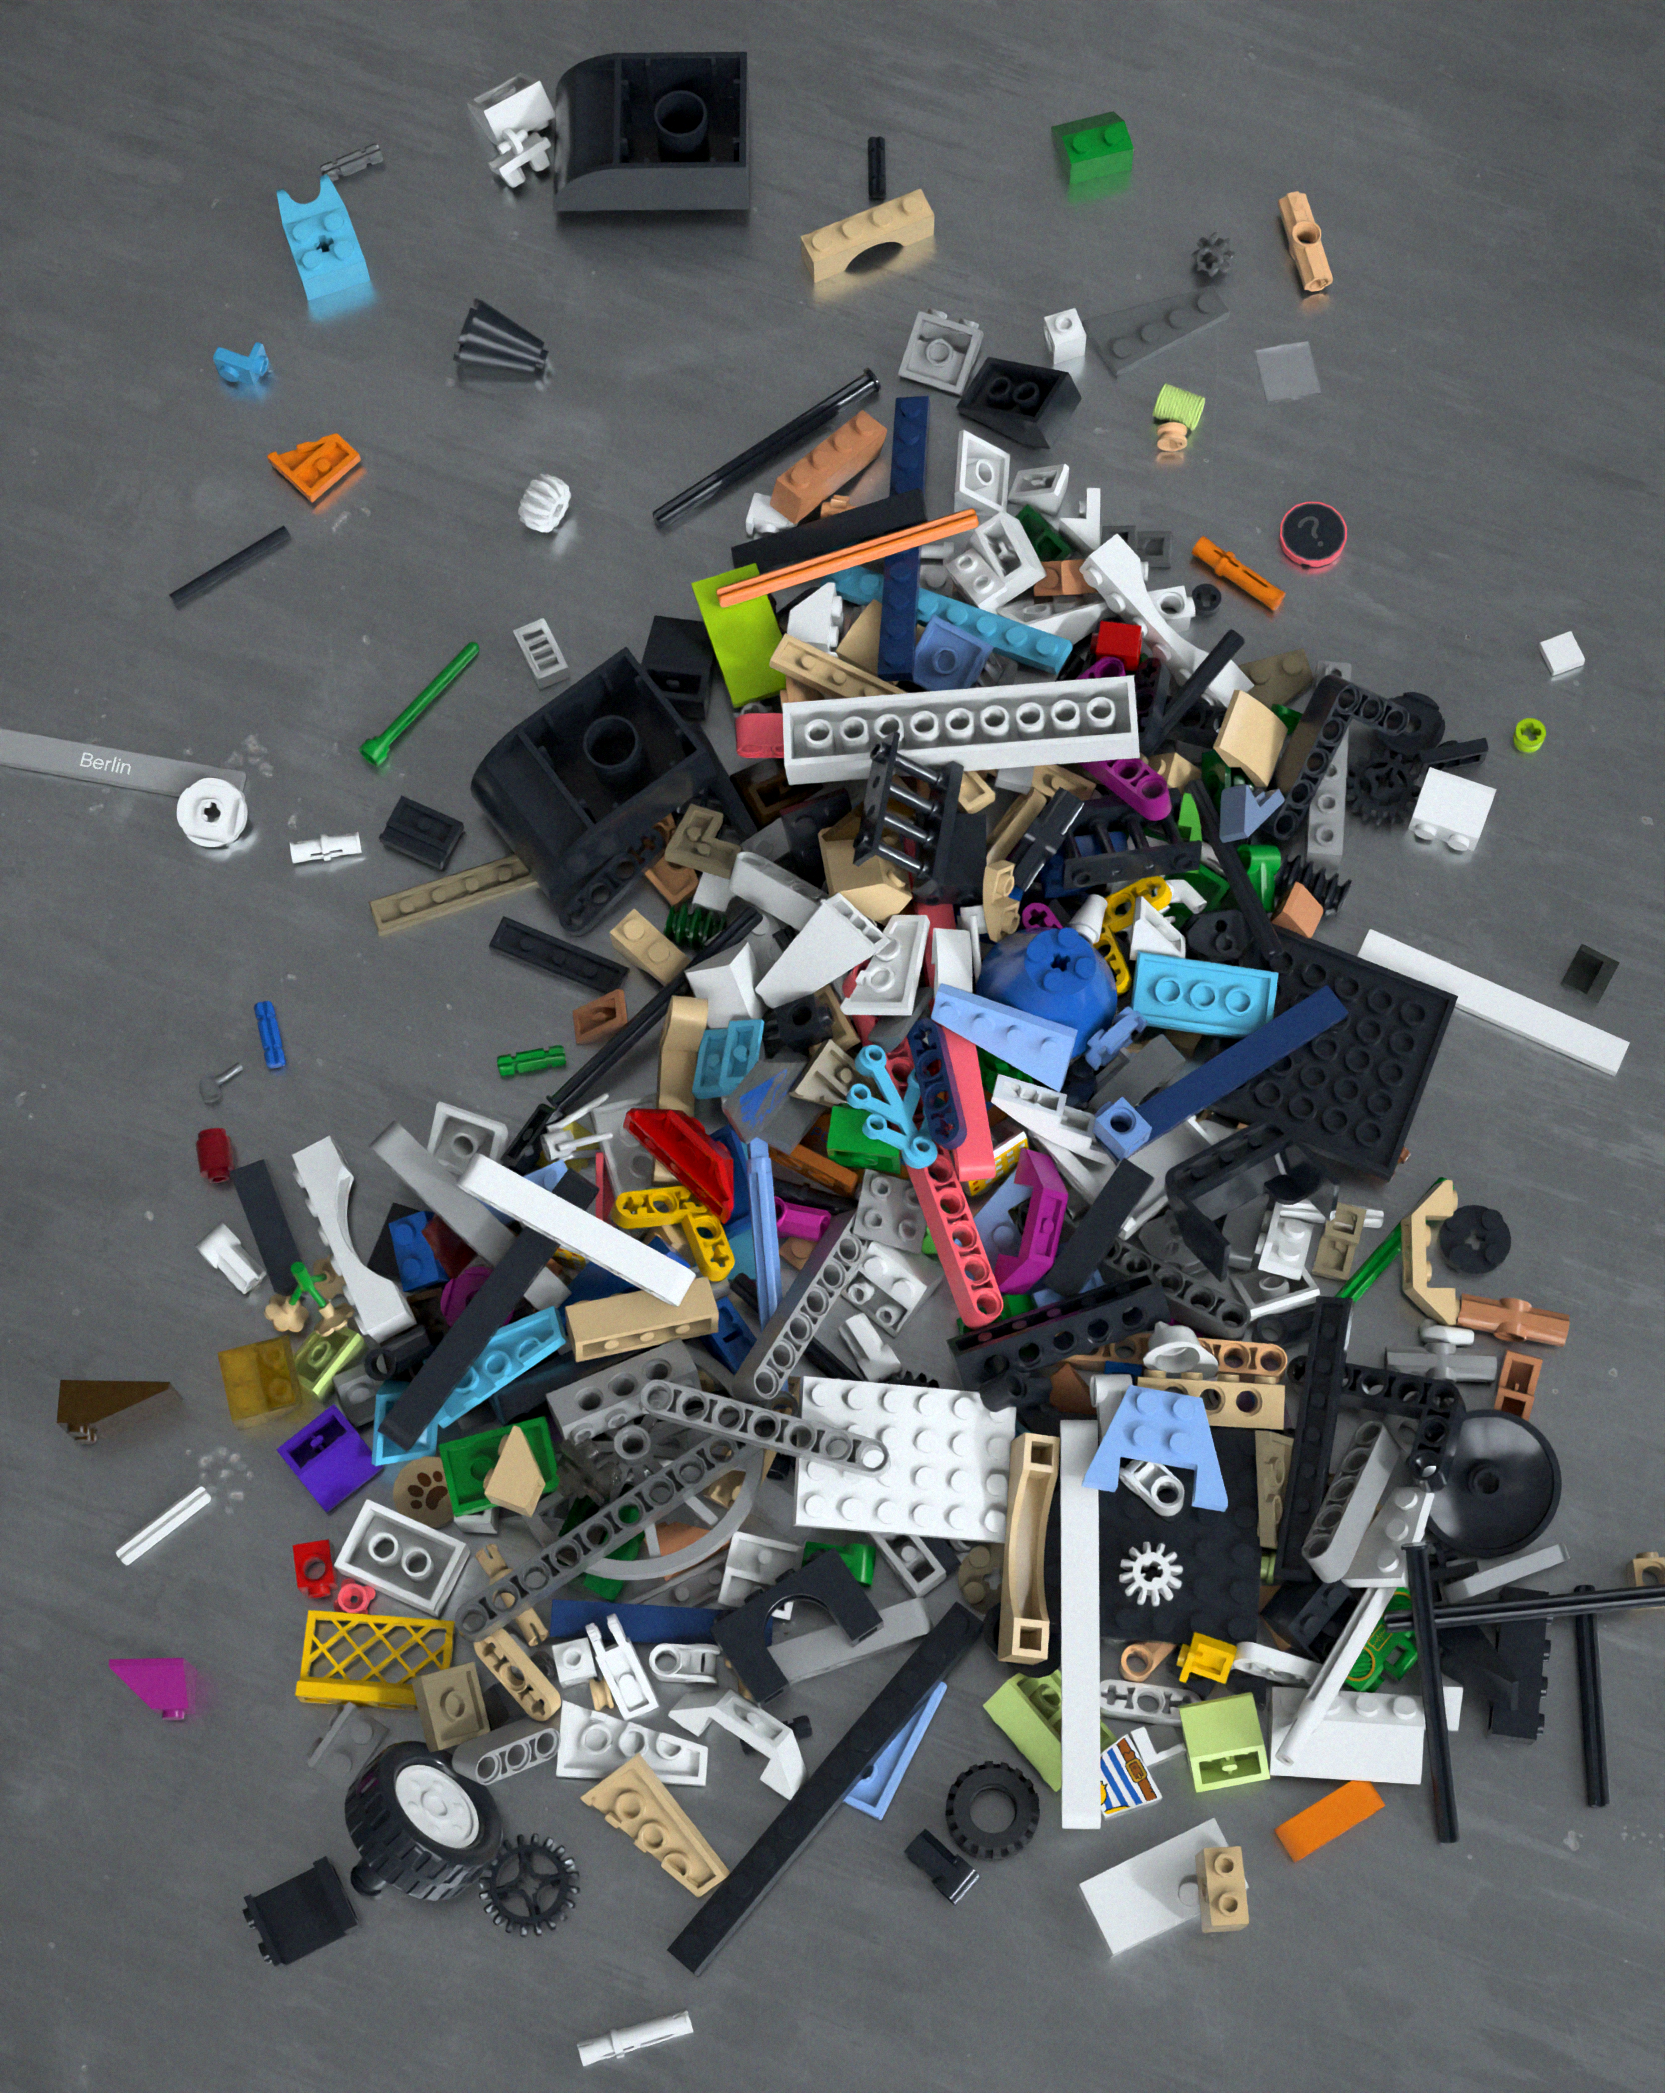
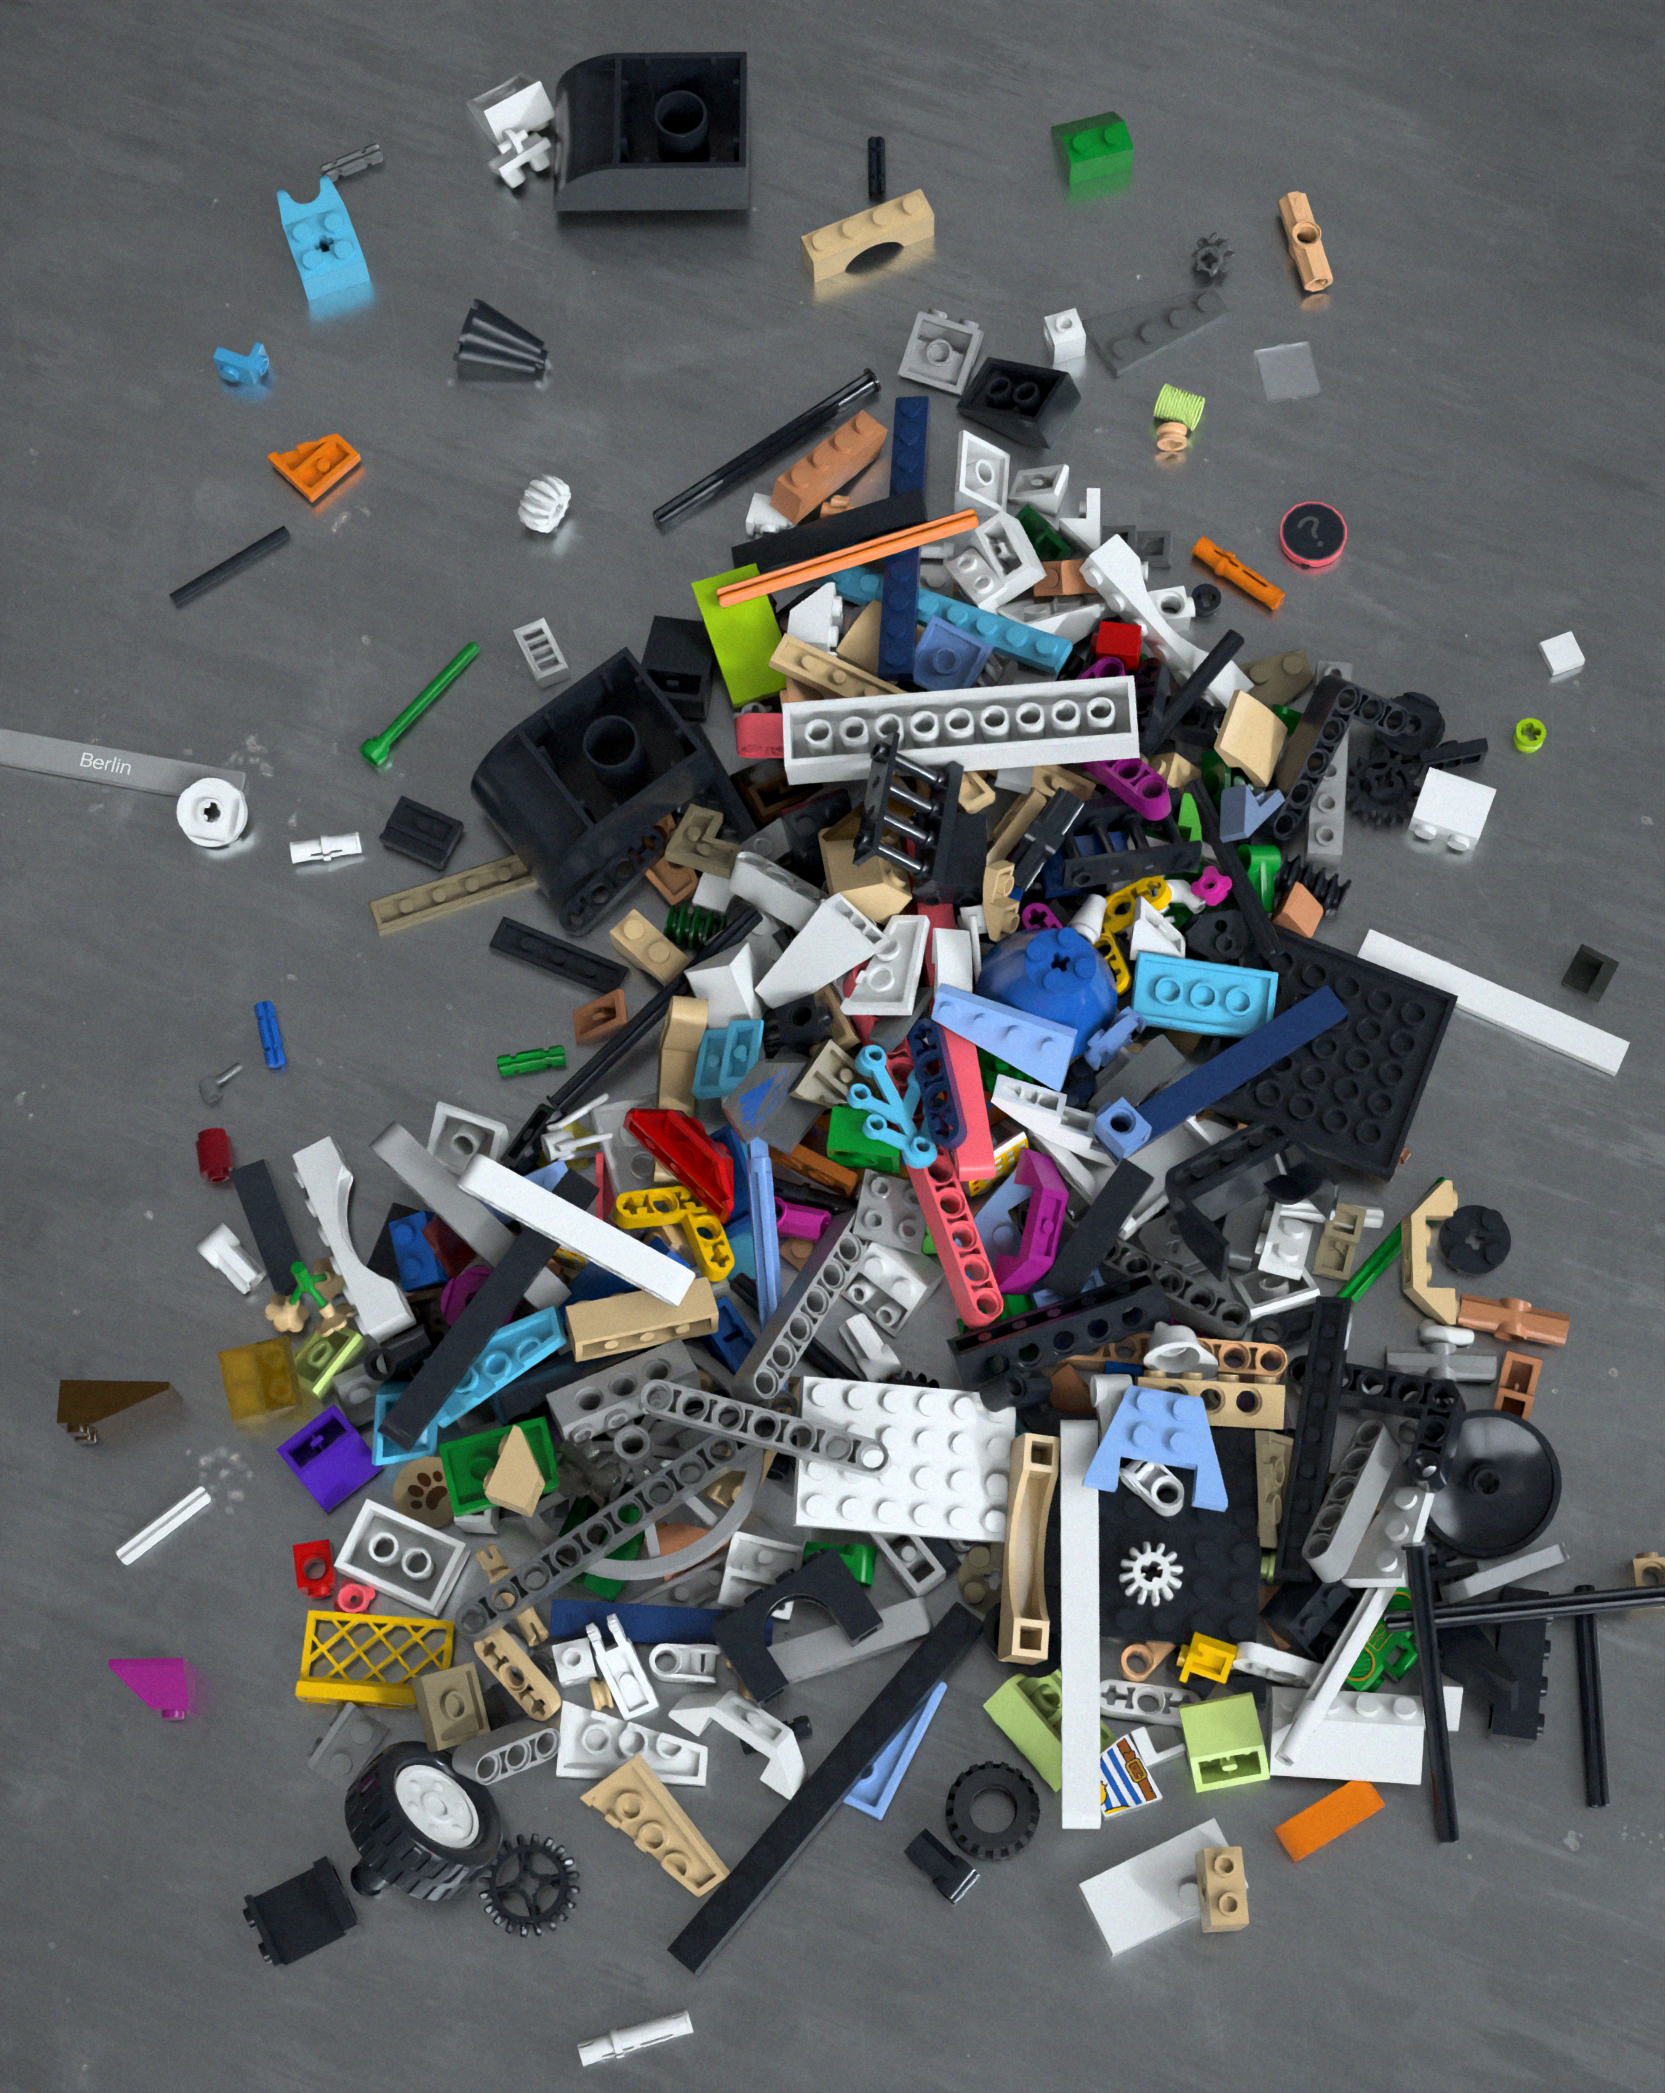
none -> dark pink plate [1191,866,1232,906]

